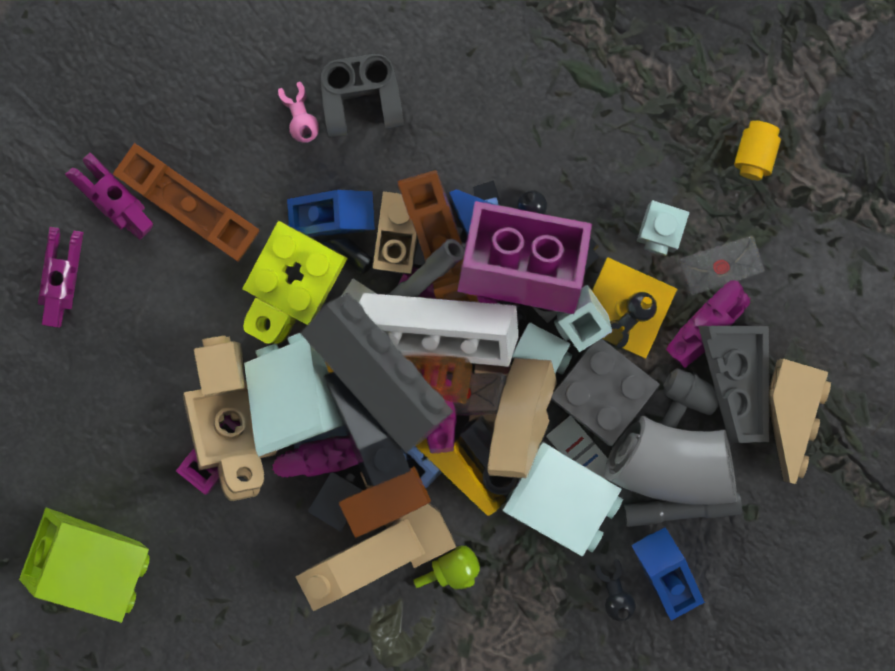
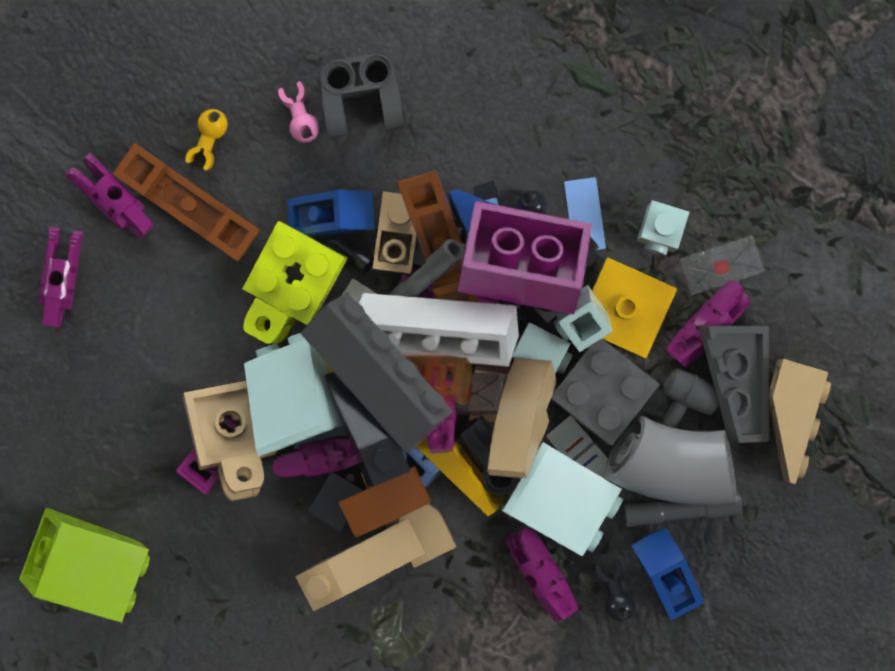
tan slope [194,335,245,396] -> none
lime piece [413,545,480,589] -> none
black arm [610,292,657,348] -> none
yellow brick [734,121,781,181] -> none
none -> yellow arm [185,109,228,170]
none -> magenta hinge [505,526,578,622]
none -> light blue sticker [564,177,606,250]

